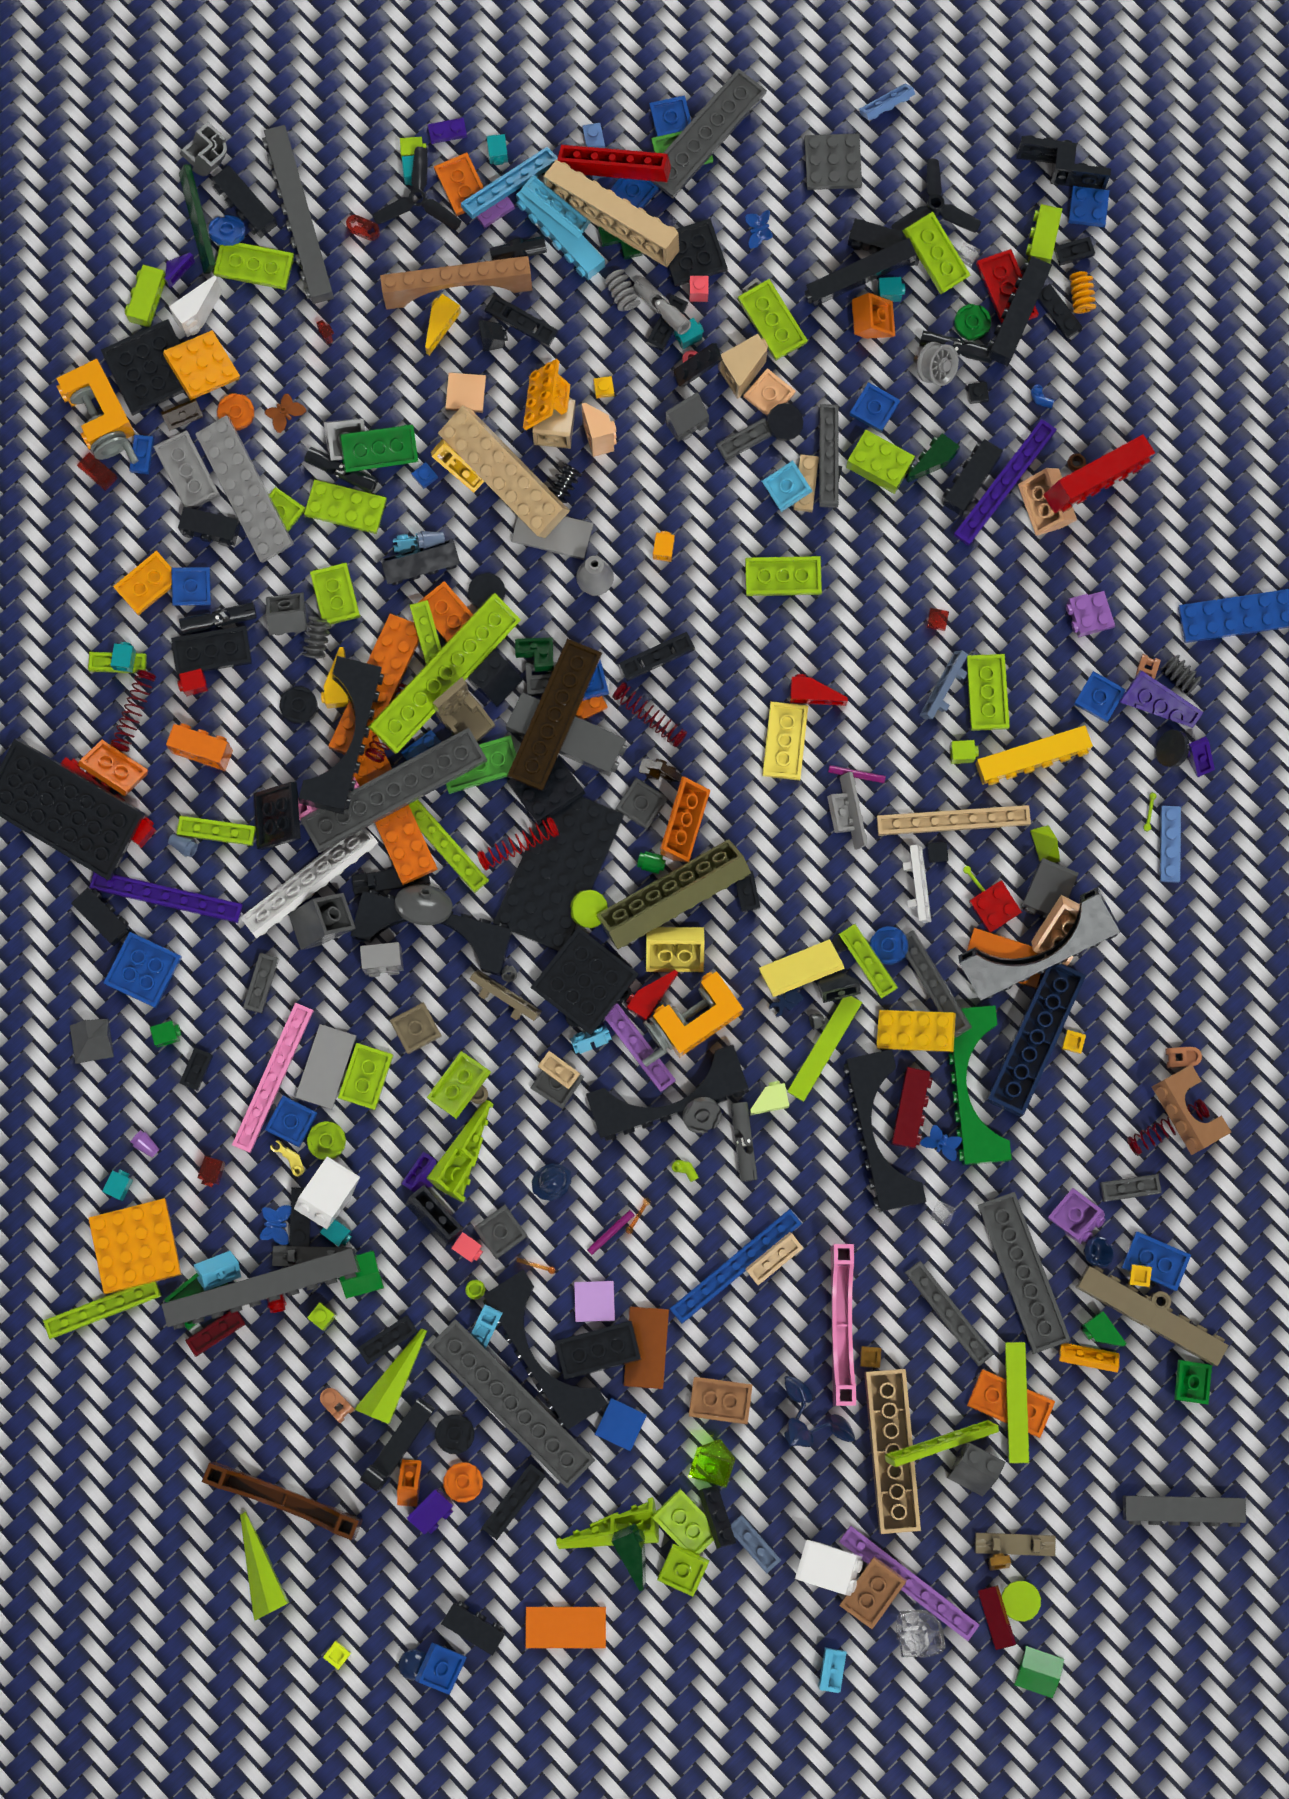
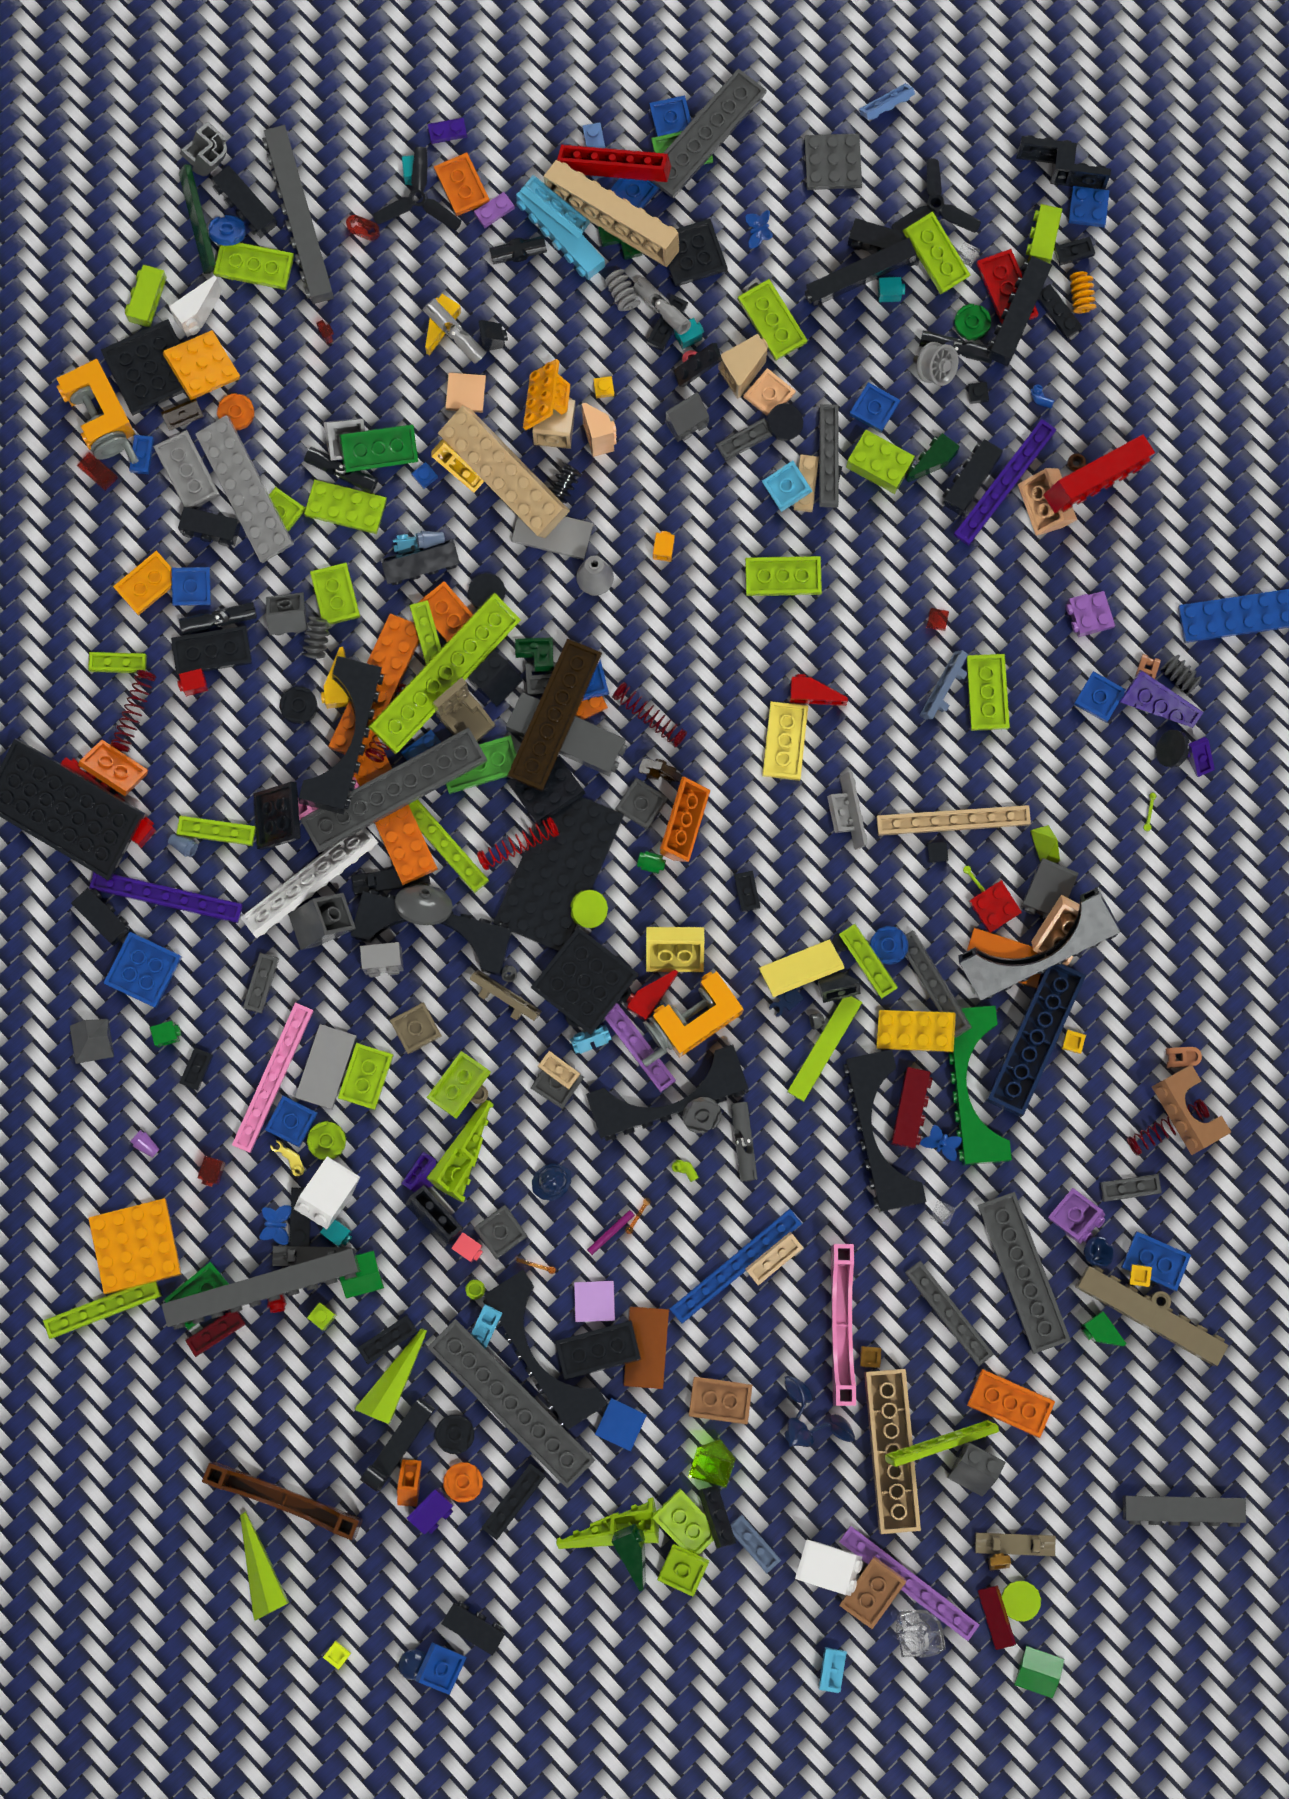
teal brick [102,1169,133,1201] -> none
teal brick [110,642,136,673] -> none
dark purple slope [165,252,195,288] -> none
orange brick [166,723,233,771] -> none
medium azure hinge [194,1251,241,1291] -> none
dark orange piece [264,394,306,433] -> none
nougat plate [320,1388,355,1423] -> none
medium nougat arch [380,256,532,310] -> none
lime brick [400,137,427,158] -> none
dark azure plate [461,147,558,219] -> none
black hinge [485,294,558,348] -> none
teal brick [487,134,508,165] -> none
orange tile [526,1607,606,1648] -> none
olive brick [597,839,751,949] -> none
black hinge [619,632,695,682] -> none
coral brick [689,276,708,302] -> none
yellowish green slope [750,1081,789,1115] -> none
magenta bar [828,765,886,783] -> none
orange slope [852,293,895,339] -> none
white hinge [903,845,931,923] -> none
lime brick [950,740,979,764] -> none
yellow brick [975,725,1093,786] -> none
lime tile [1005,1342,1029,1463] -> none
light orange plate [1059,1343,1119,1373] -> none
medium blue plate [1160,806,1181,883] -> none
green slope [1174,1360,1212,1405] -> none
none -> light grey piece [422,298,486,364]

